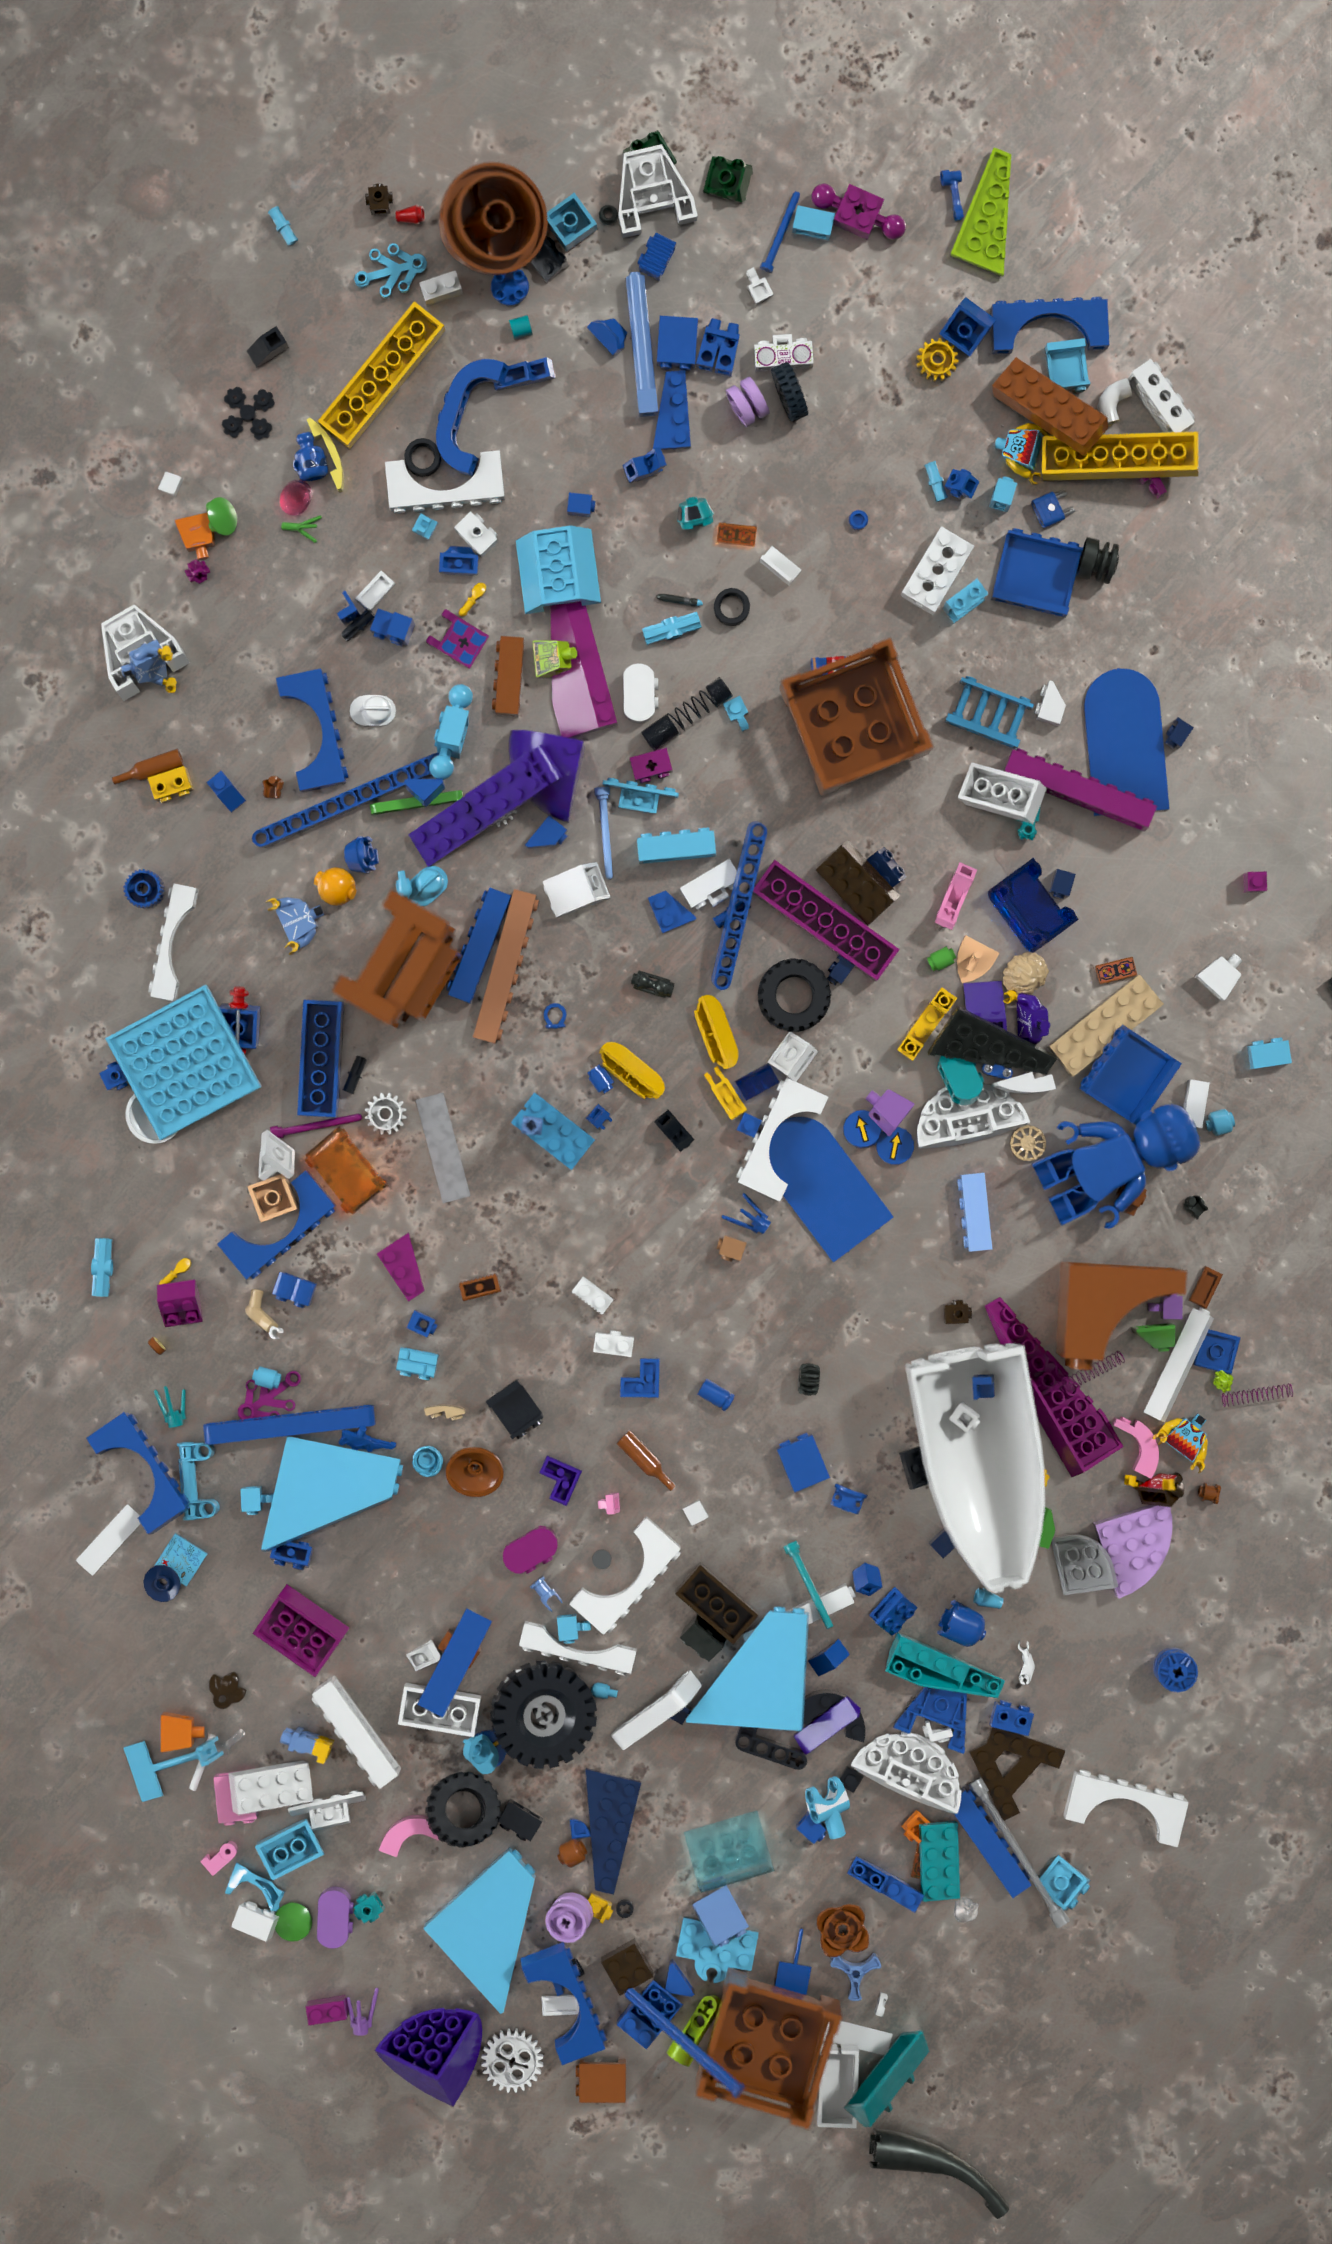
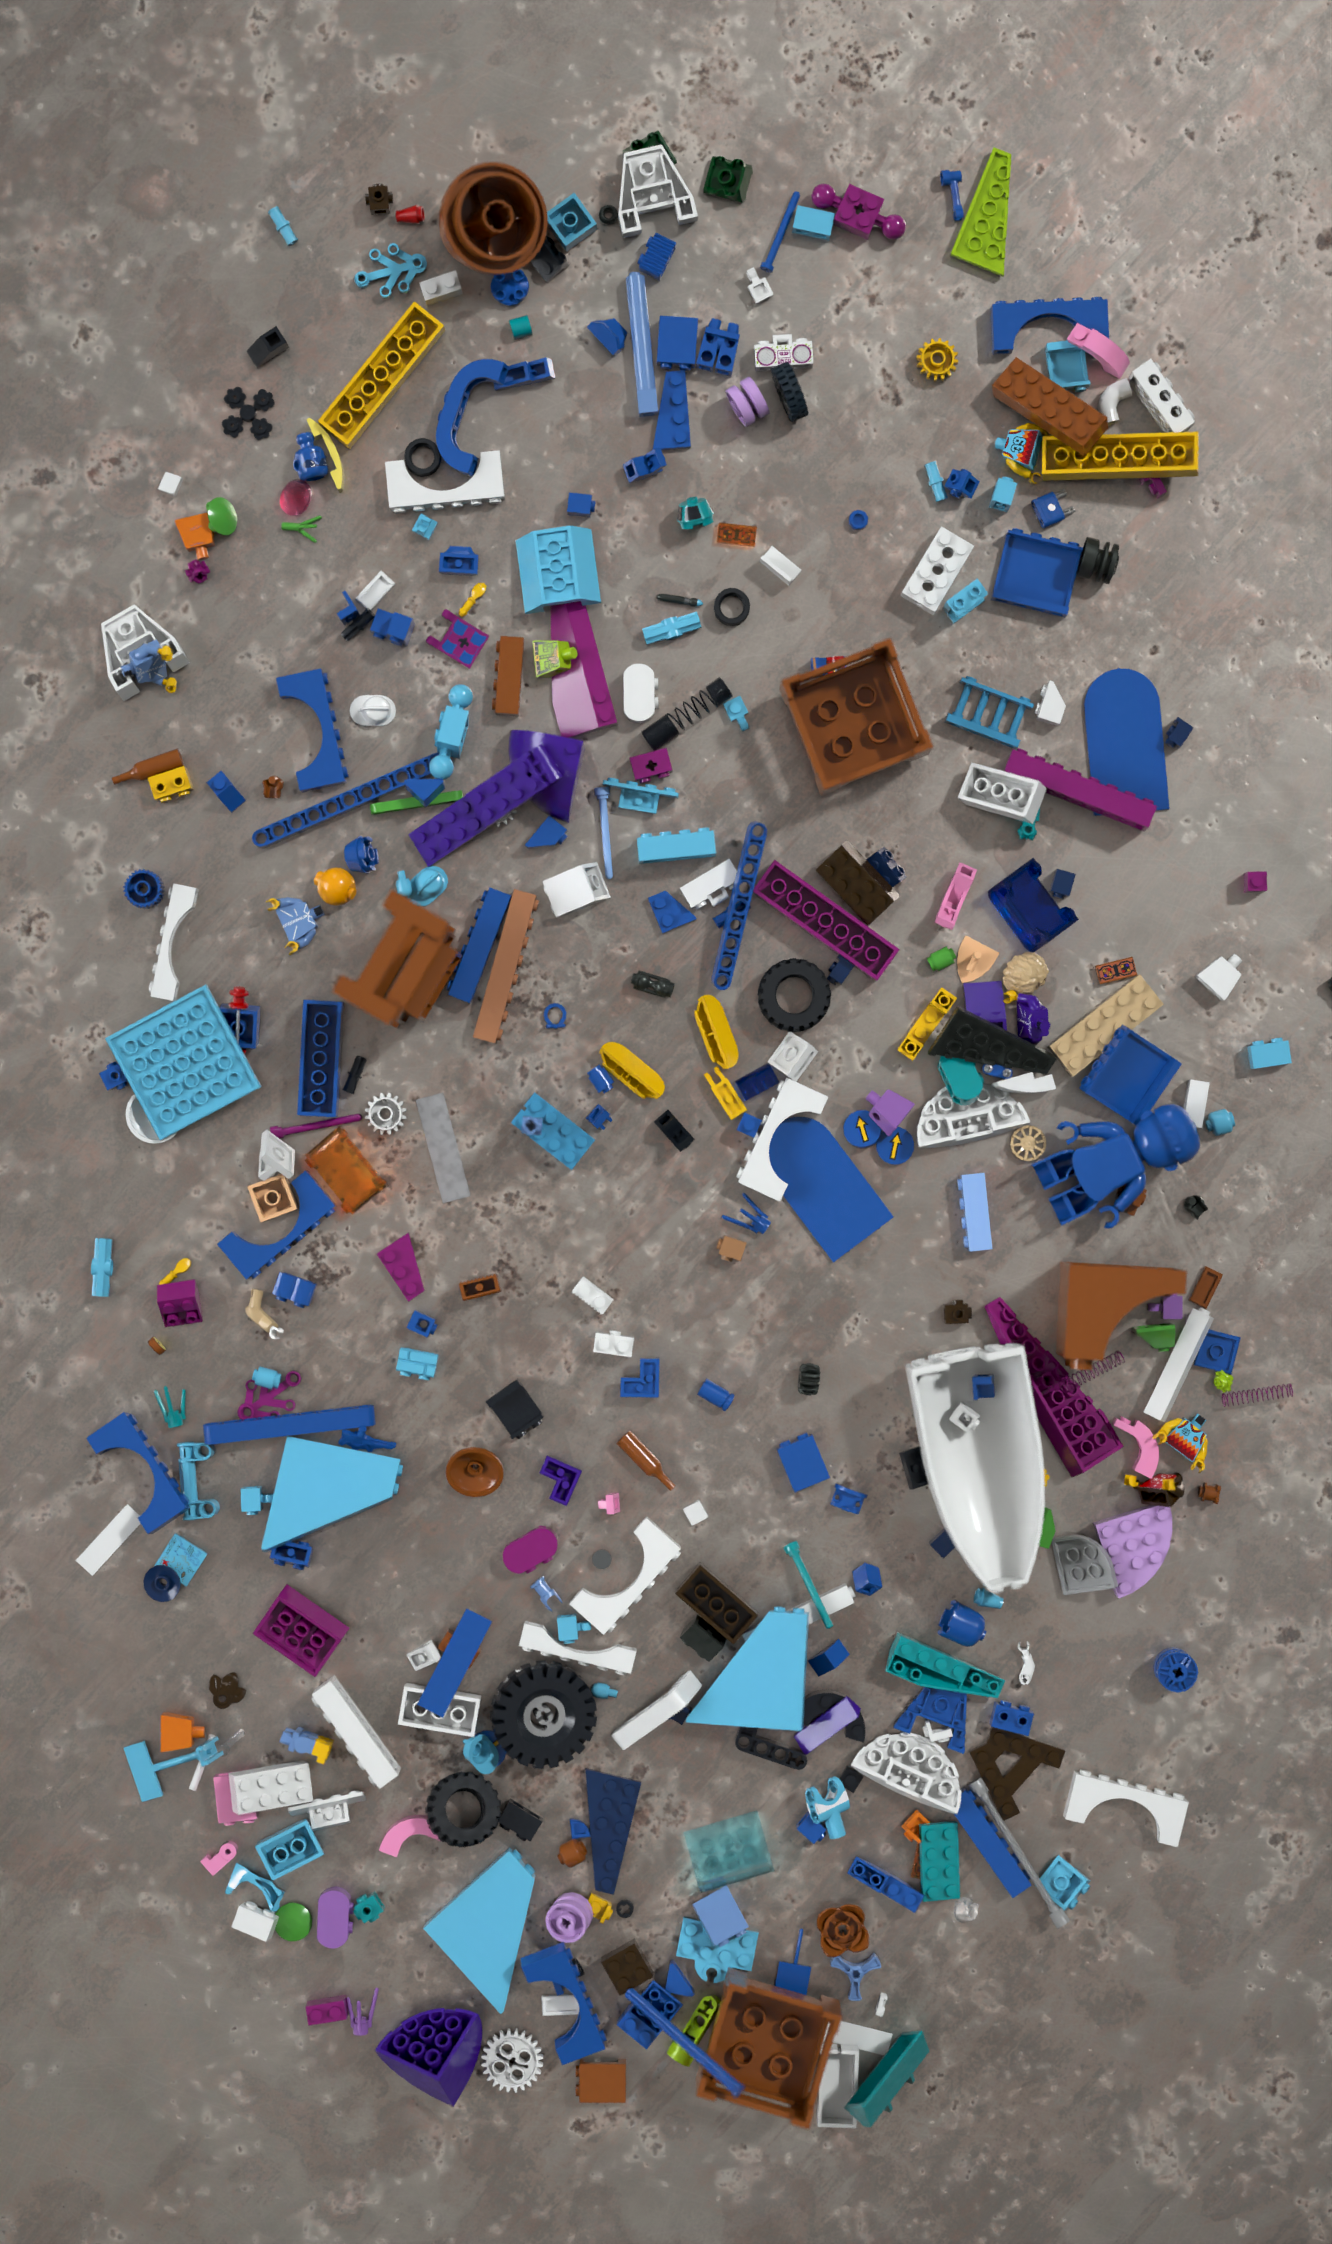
medium azure hair [412,1446,443,1477] -> none
tan slope [424,1405,466,1421] -> none
white brick [454,511,498,558] -> none
blue bracket [869,1587,918,1636] -> none
pearl dark grey brick [869,2128,1009,2219] -> none
blue brick [939,297,996,357] -> none
none -> bright pink arch [1067,323,1130,379]

